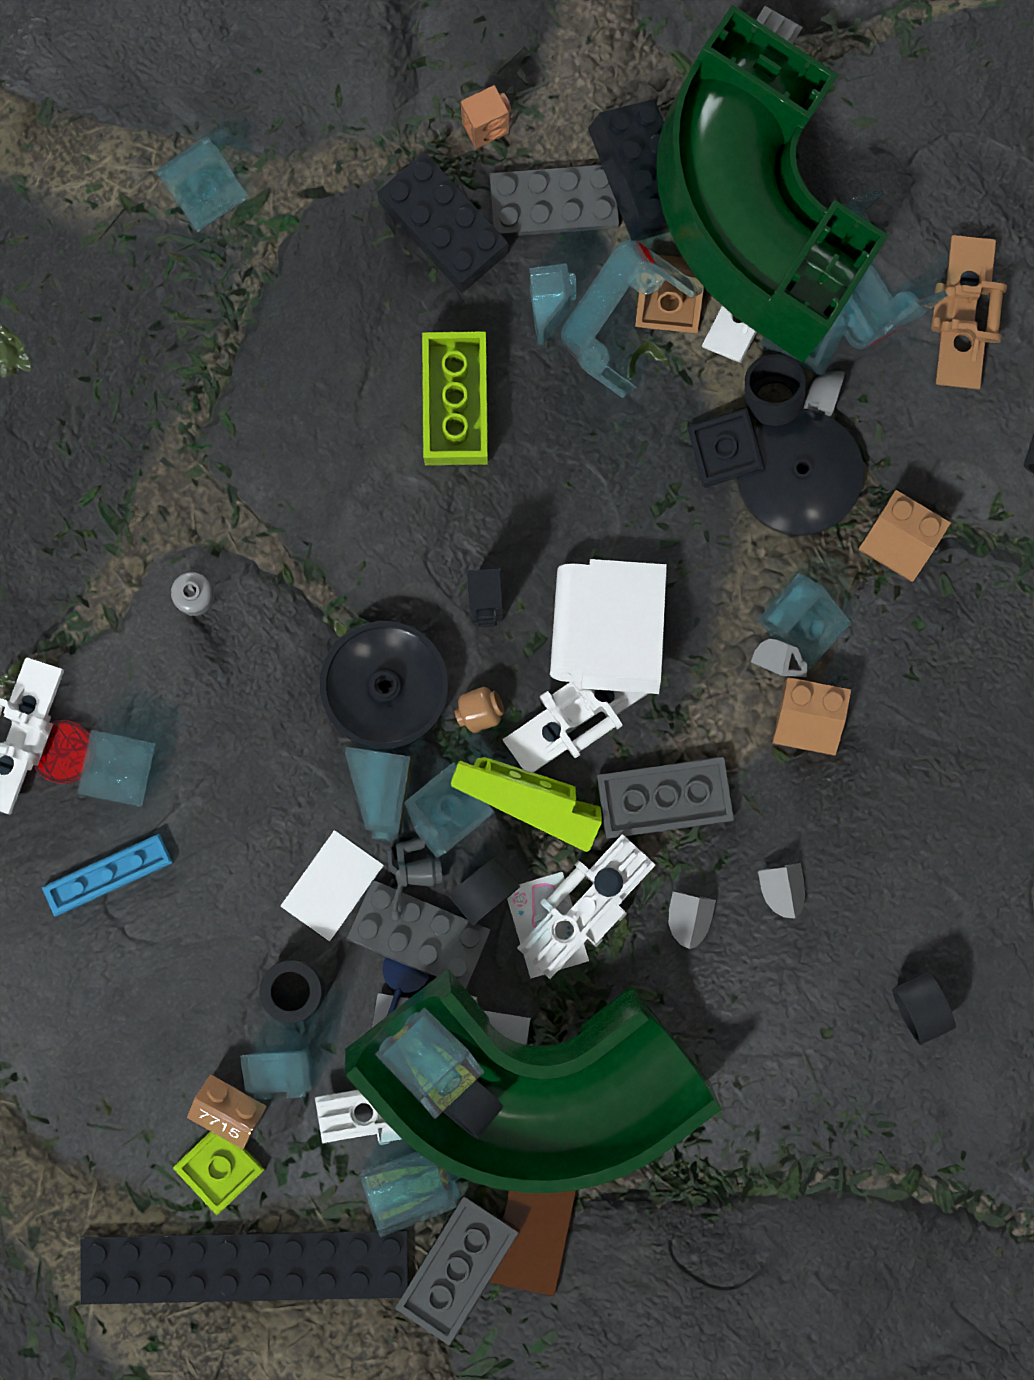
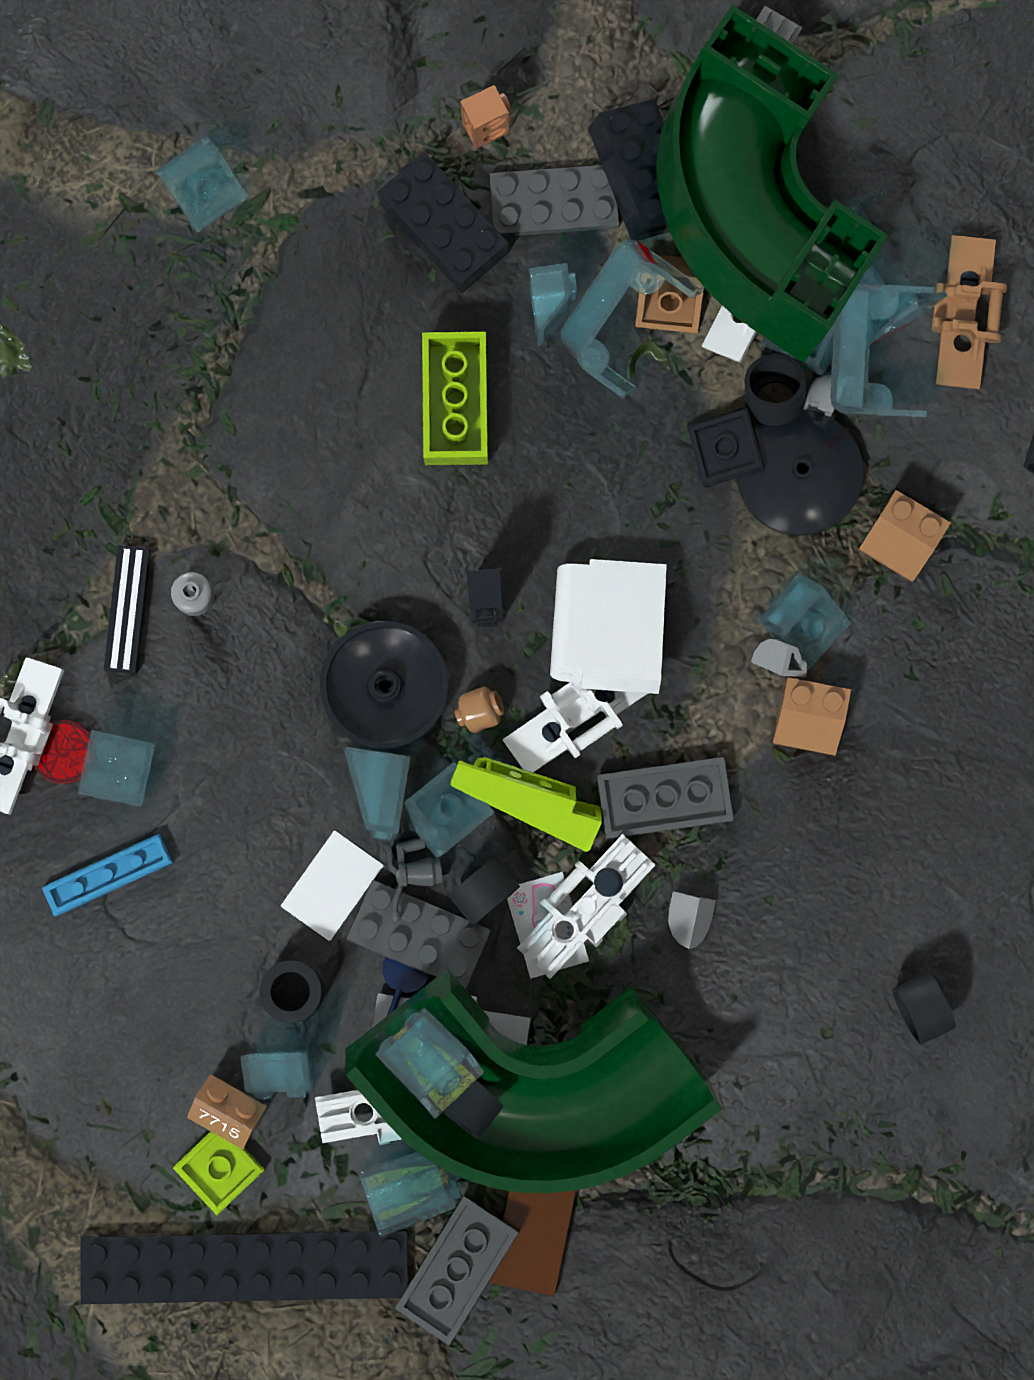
light grey brick [758,863,805,919] -> none
none -> black tile [104,545,151,675]
none -> clear light blue windscreen [830,284,935,417]

